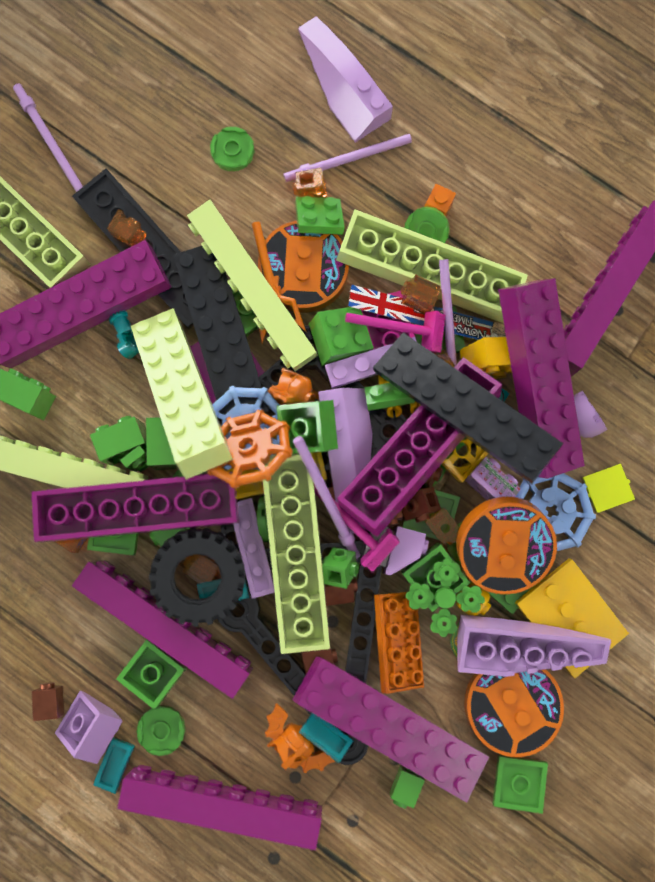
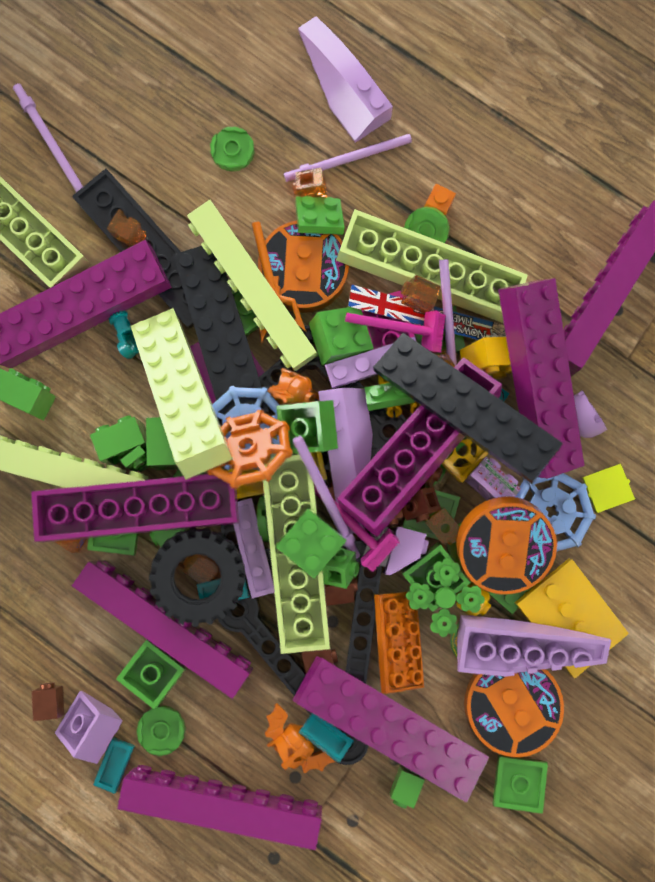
none -> bright green plate [276,508,346,579]

